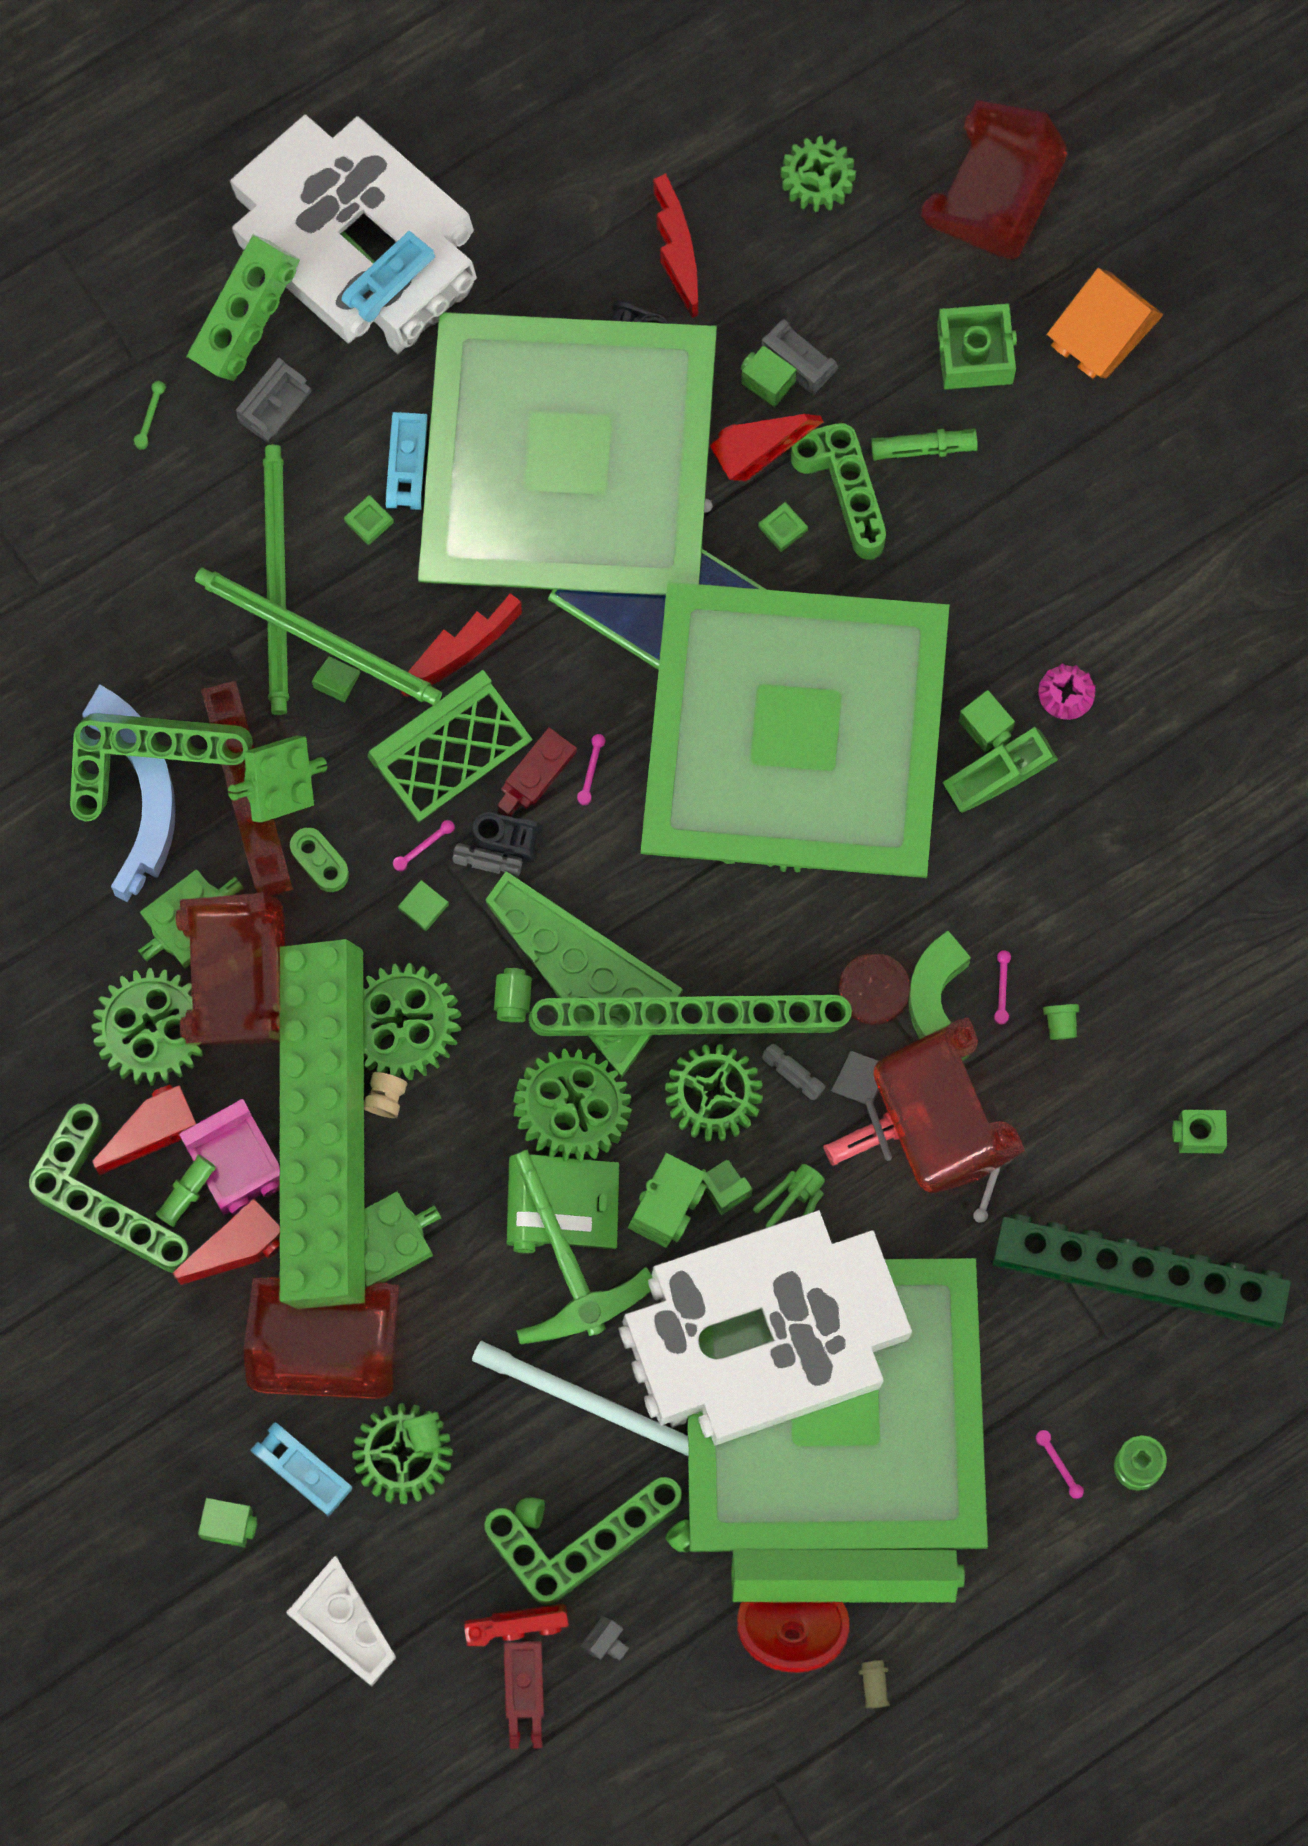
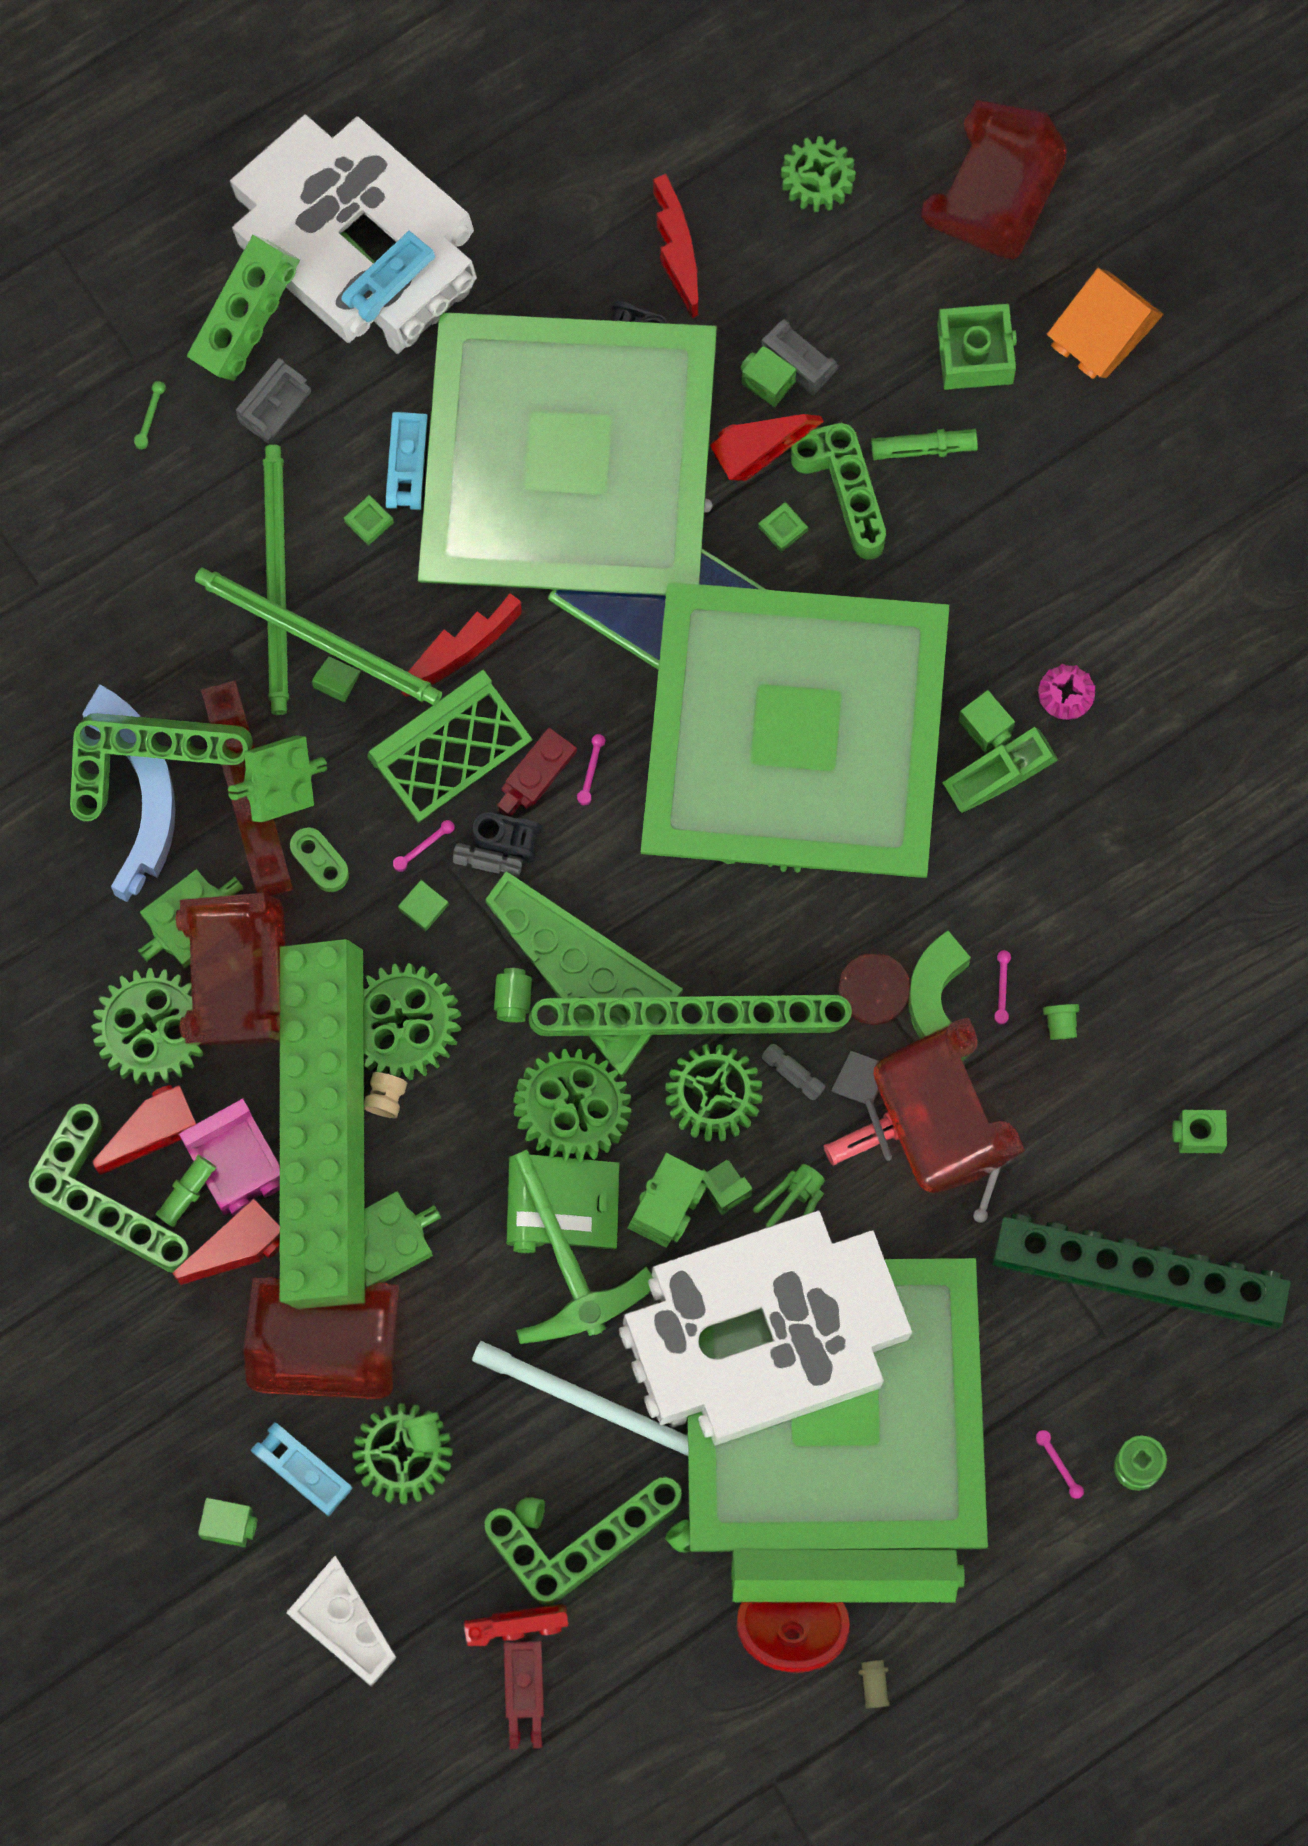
dark grey tile [580,1616,629,1661] -> none

